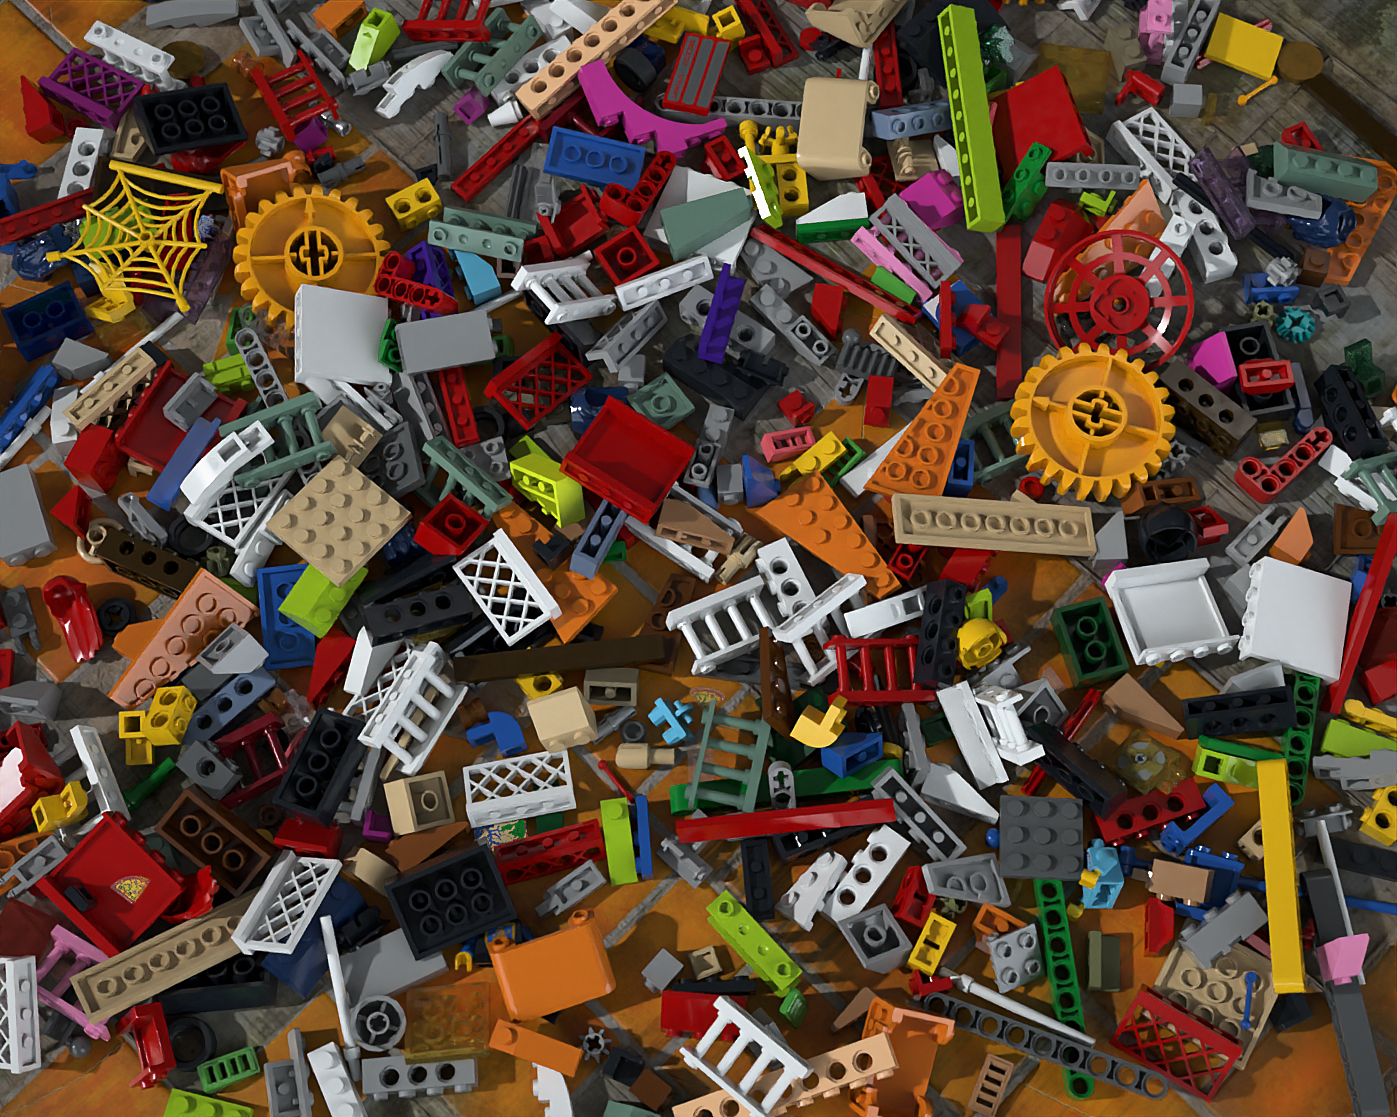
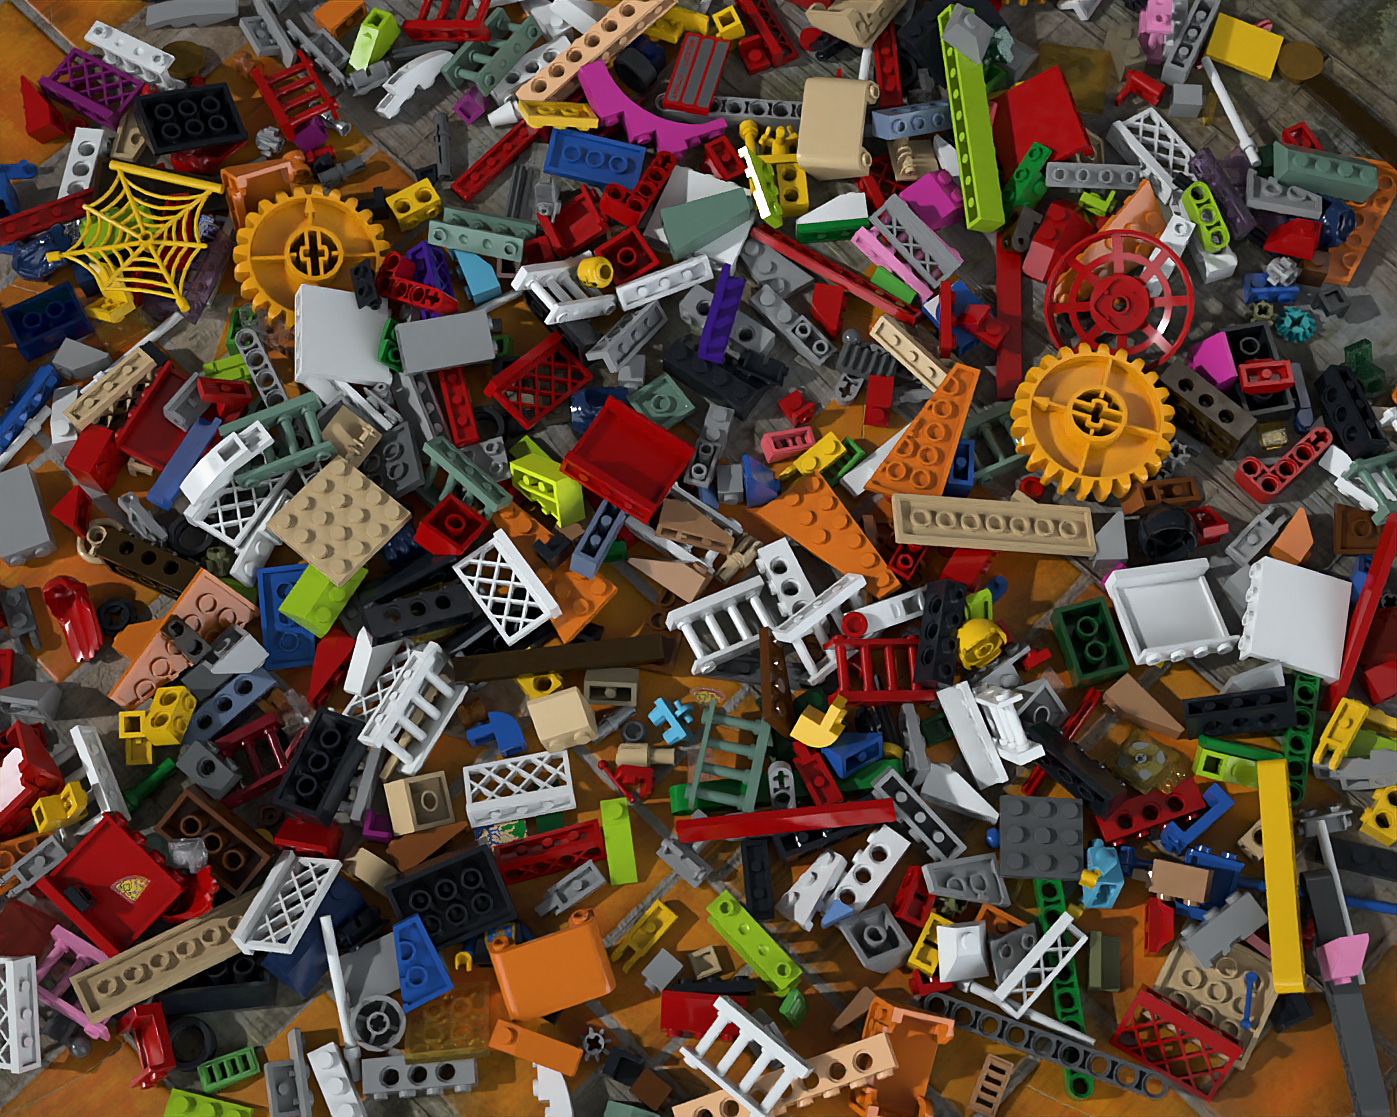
blue plate [631,795,654,881] -> none
light orange hinge [1237,75,1278,105] -> none
none -> dark brown leg [160,614,212,665]
none -> clear bracket [168,838,208,873]
none -> red slope [196,377,253,417]
none -> black hinge [350,258,382,310]
none -> black panel [357,186,389,221]
none -> blue wing [392,912,454,1014]
none -> yellow plate [518,100,598,131]
none -> yellow head [577,256,613,289]
none -> yellow hinge [609,899,679,974]
none -> red bracket [614,764,656,799]
none -> medium nougat slope [628,555,714,604]
none -> red hinge [792,740,844,806]
none -> medium blue slope [821,899,853,929]
none -> red tile [841,611,868,638]
none -> white slope [937,920,989,982]
none -> light grey slope [941,3,995,65]
none -> white fence [991,911,1088,1021]
none -> dark brown leg [1002,205,1043,254]
none -> red plate [1020,647,1052,673]
none -> lime beam [1181,181,1230,253]
none -> white bar [1201,56,1261,167]
none -> red slope [1263,218,1322,261]
none -> yellow hinge [1313,697,1369,771]

